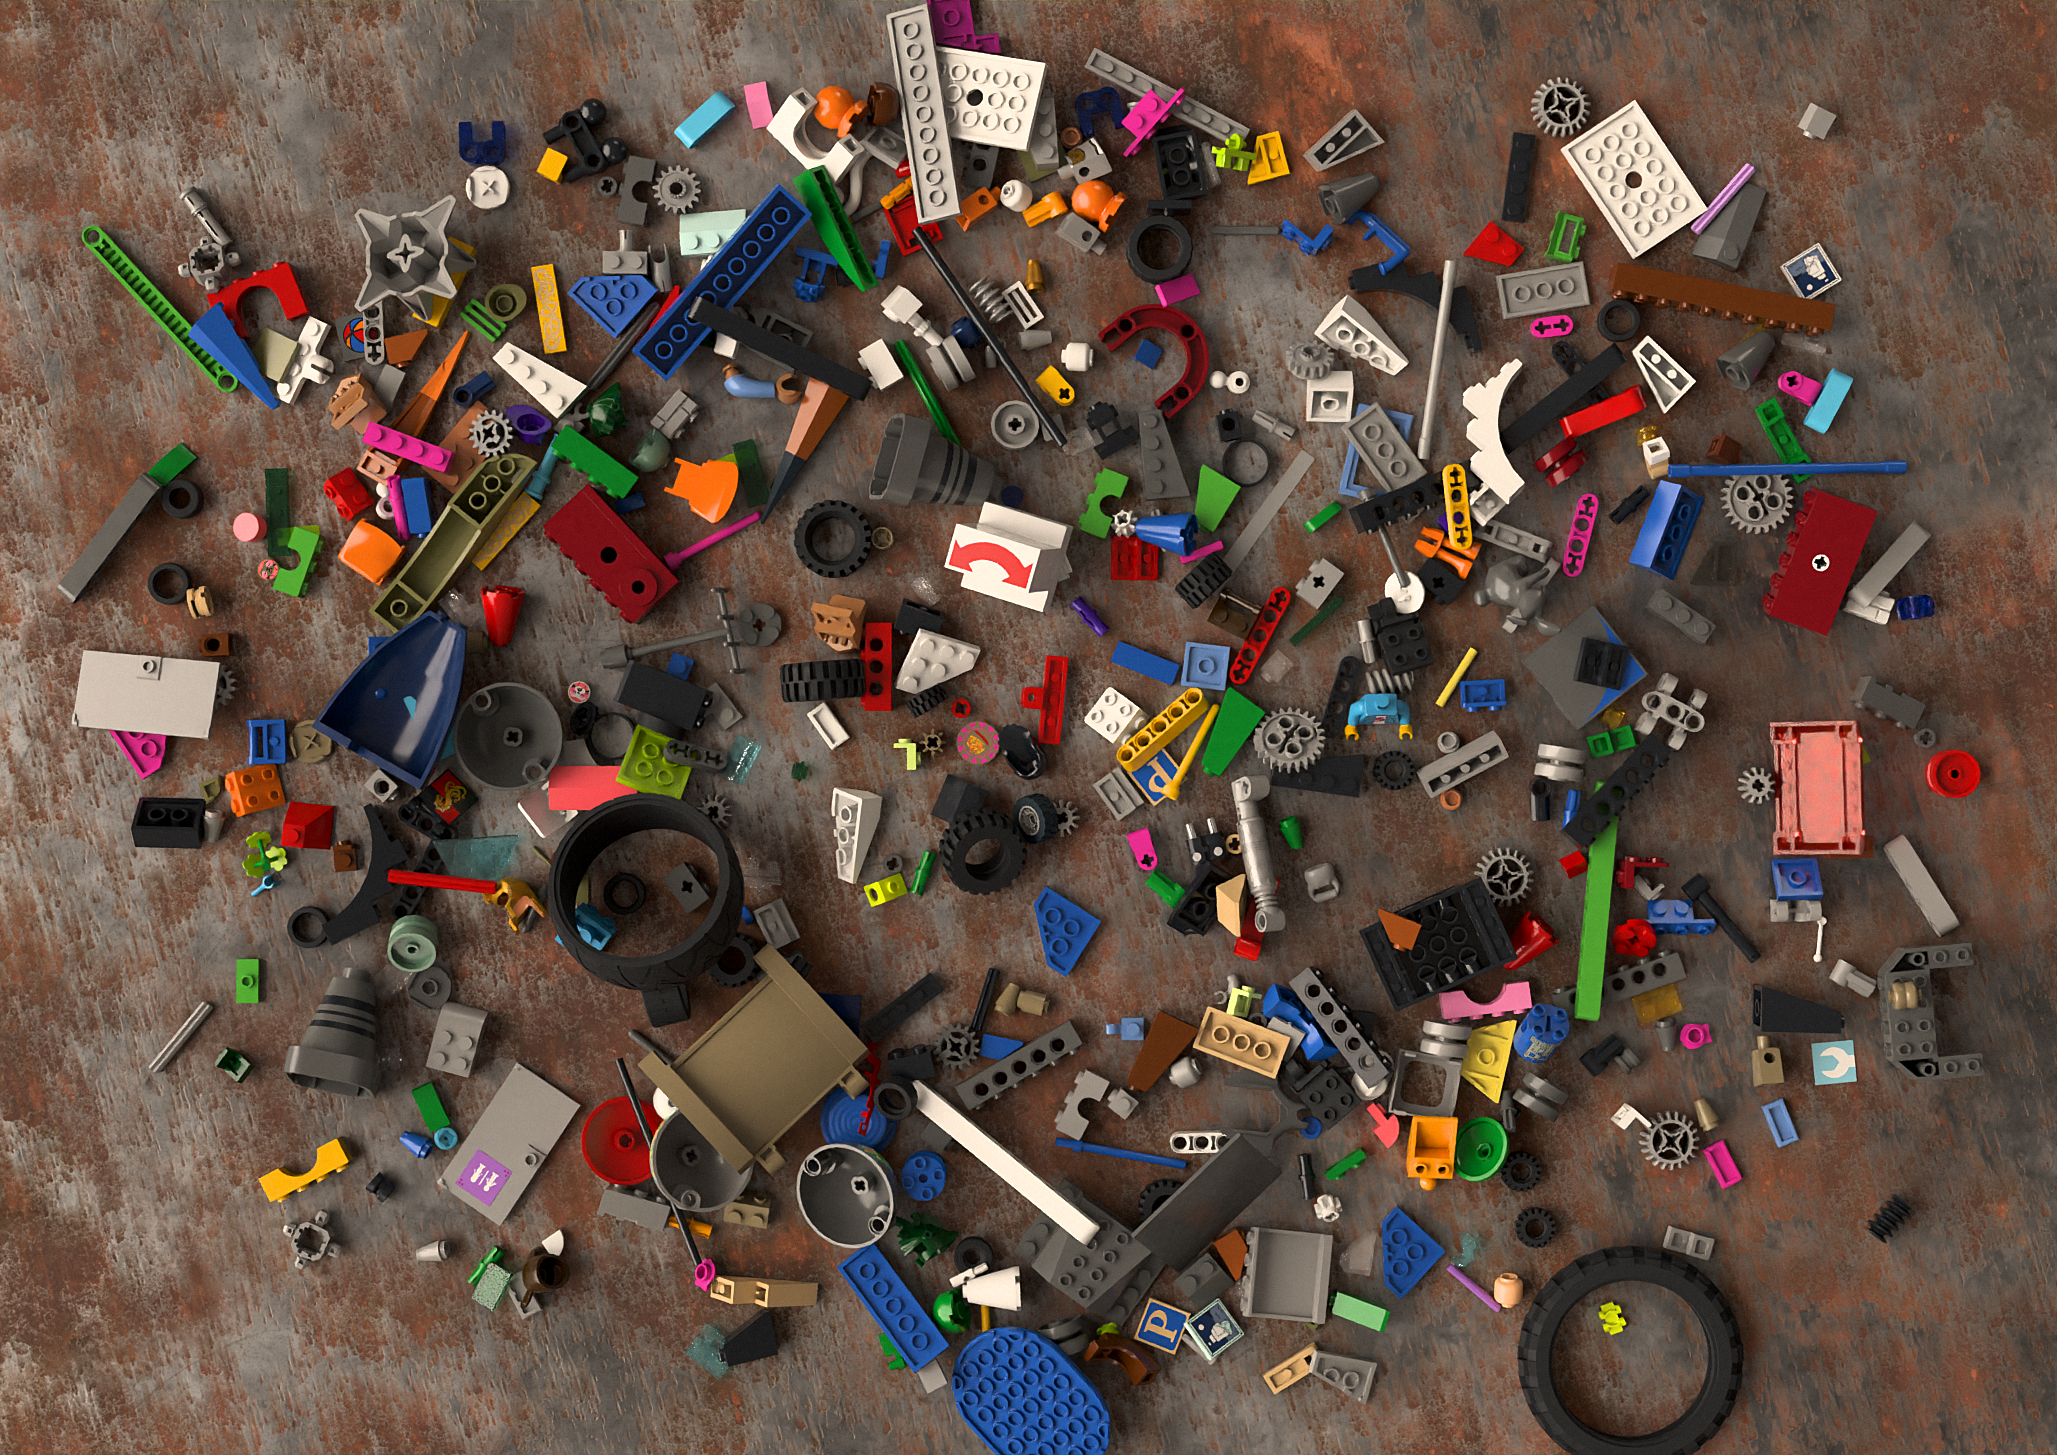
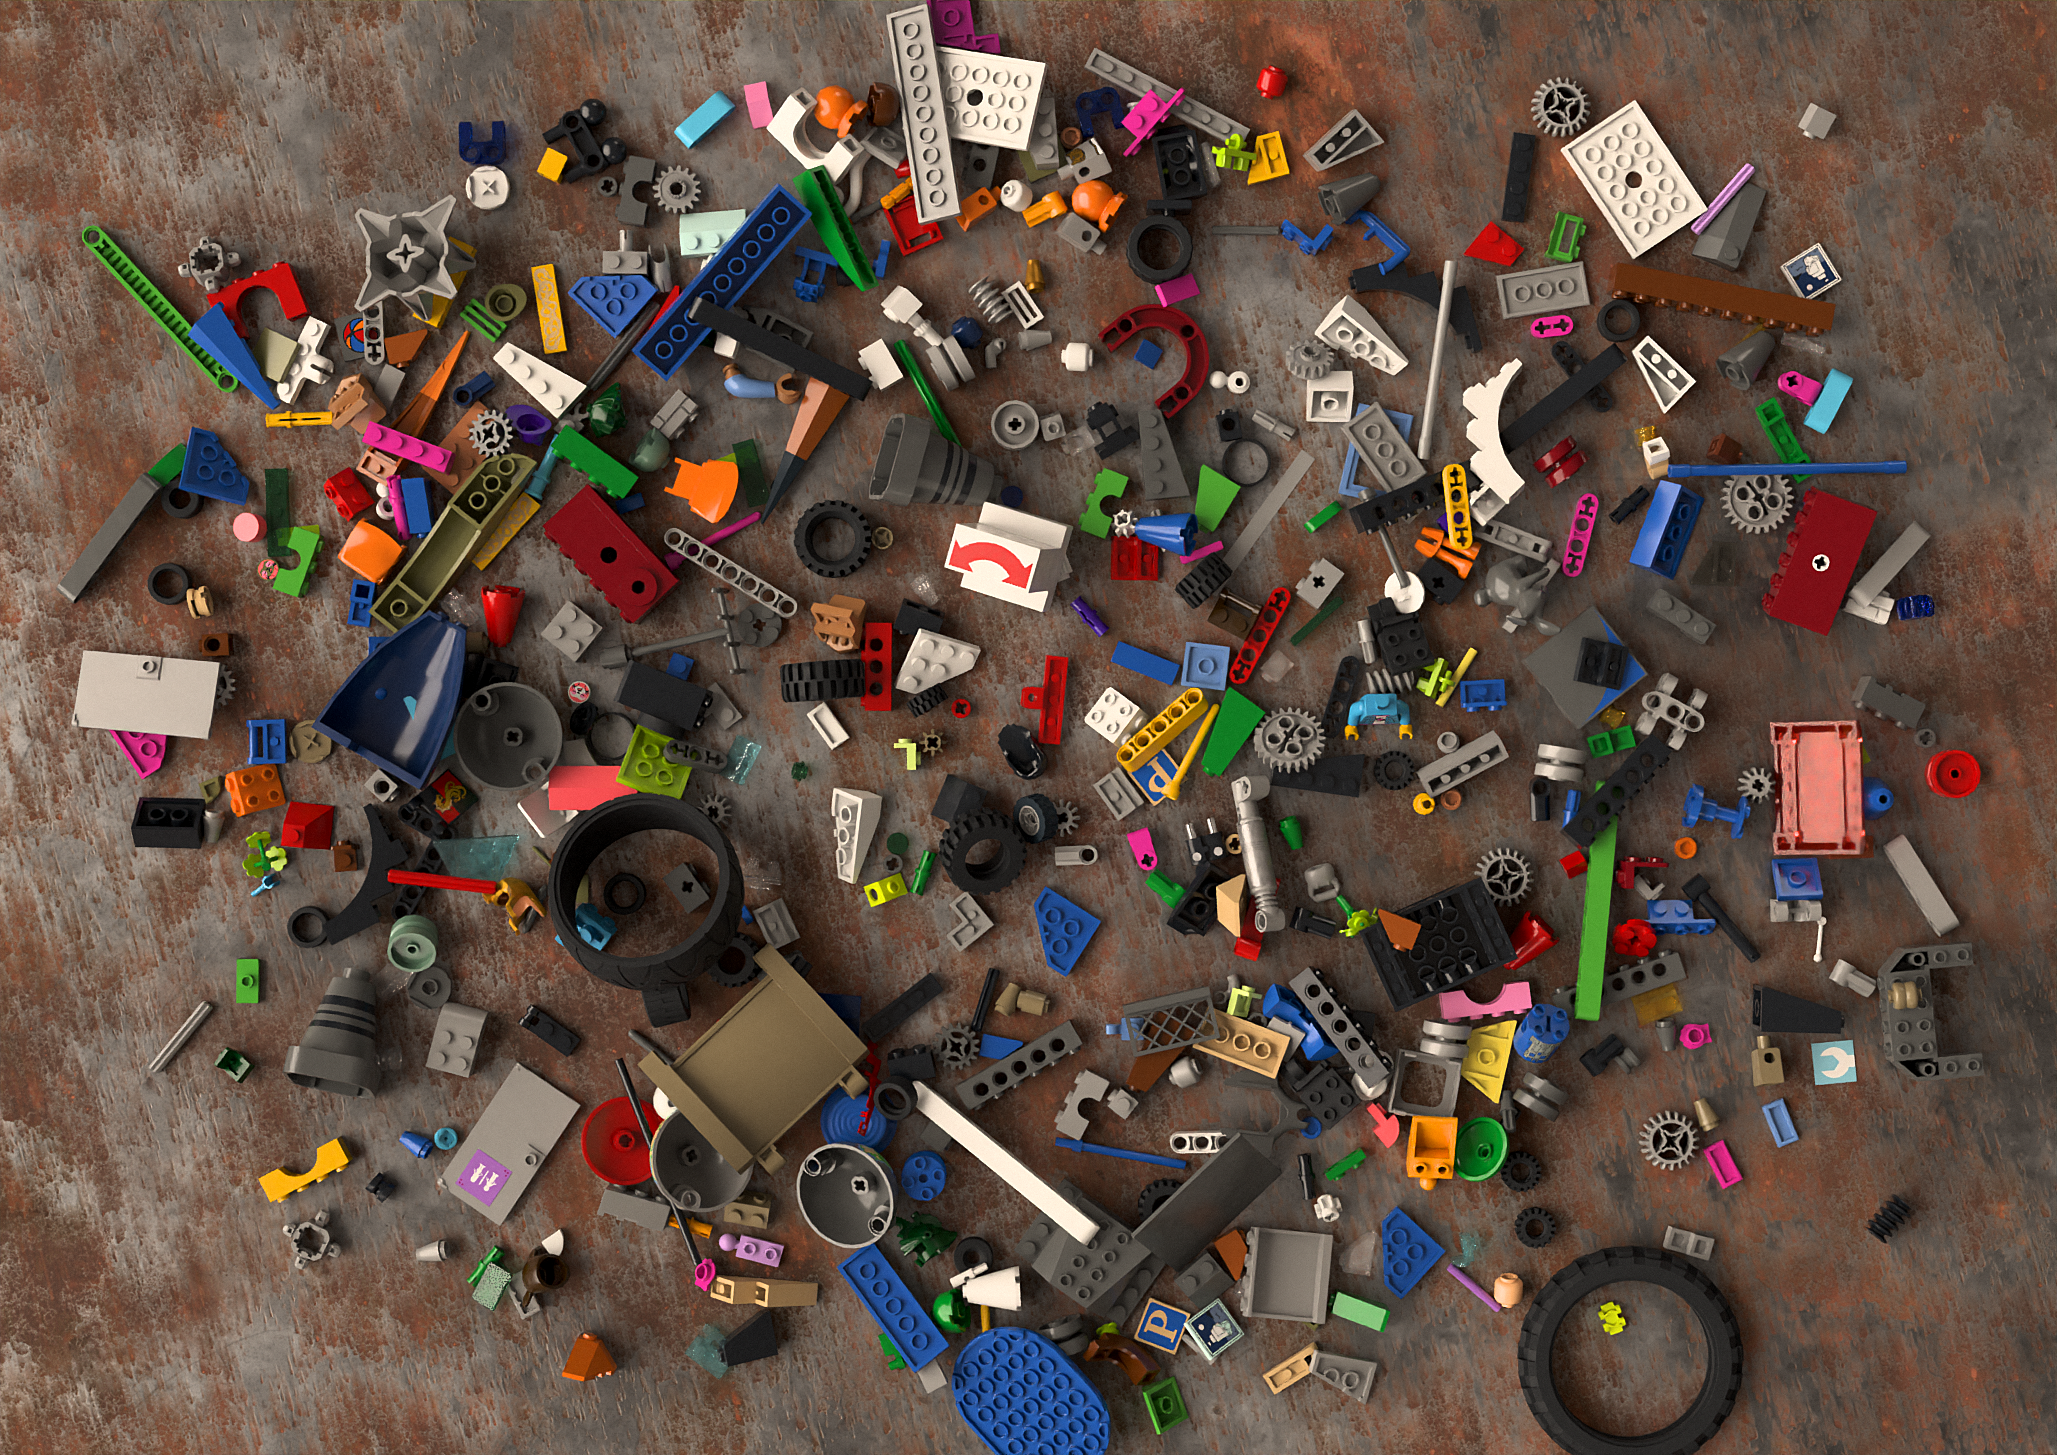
light grey pin [179,186,233,249] -> none
green slope [412,1081,451,1133] -> none
black piece [911,226,1068,448] -> none
dark tan tile [956,721,1000,765] -> none
yellow piece [1035,365,1075,407] -> none
beam [1558,384,1648,438] -> none
white panel [1611,1103,1652,1130] -> none
none -> blue plate [179,427,249,506]
none -> yellow pin [266,411,334,429]
none -> blue brick [347,579,378,628]
none -> black slope [462,653,519,704]
none -> black plate [518,1004,581,1057]
none -> light grey brick [541,600,606,663]
none -> orange wedge [562,1333,617,1382]
none -> light grey beam [664,528,798,619]
none -> lavender plate [719,1233,784,1267]
none -> clear green tile [887,832,909,855]
none -> light grey plate [946,892,994,952]
none -> light grey piece [1055,844,1099,866]
none -> dark grey fence [1122,985,1220,1057]
none -> bright green slope [1142,1376,1189,1435]
none -> red head [1256,65,1288,100]
none -> black piece [1289,906,1336,939]
none -> lime plant [1336,895,1379,938]
none -> yellow pin [1413,793,1435,815]
none -> lime hips [1416,657,1455,699]
none -> orange tile [1674,837,1697,859]
none -> blue piece [1682,783,1751,839]
none -> blue cone [1848,776,1894,820]

